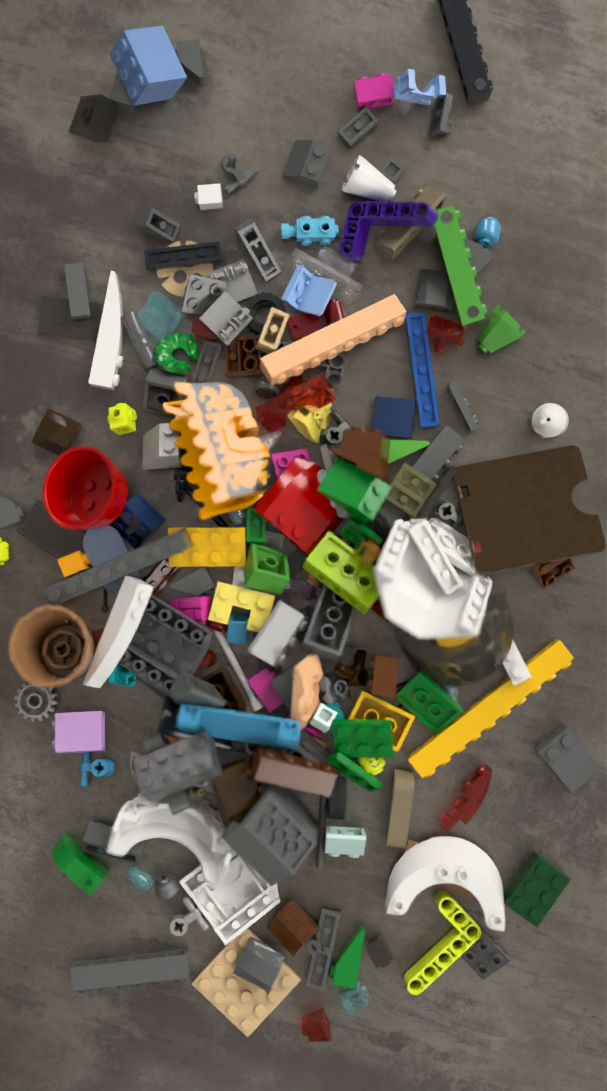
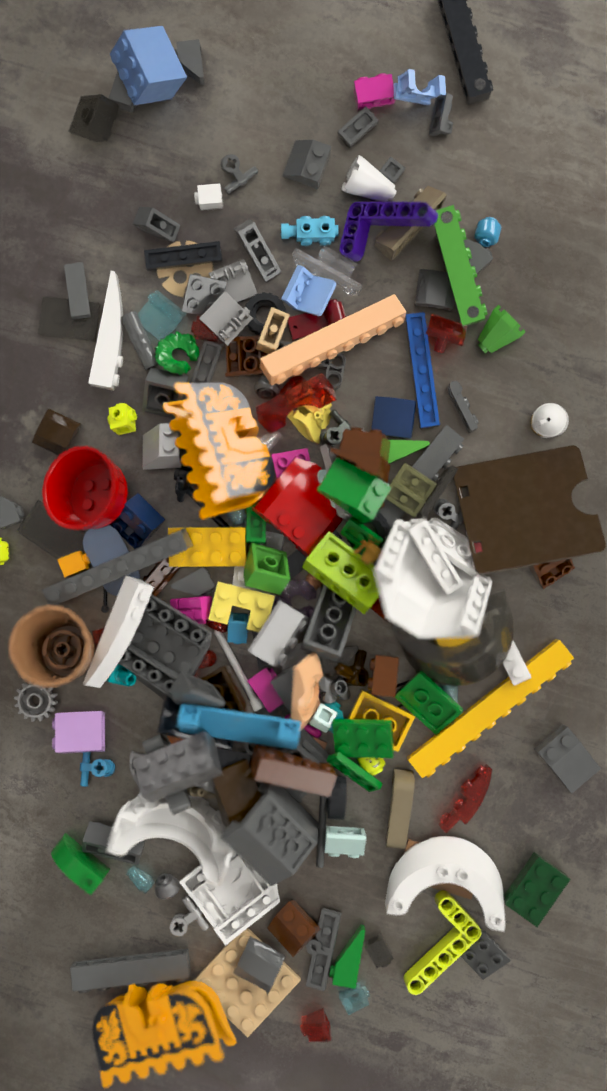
none -> light orange animal [92,981,237,1088]

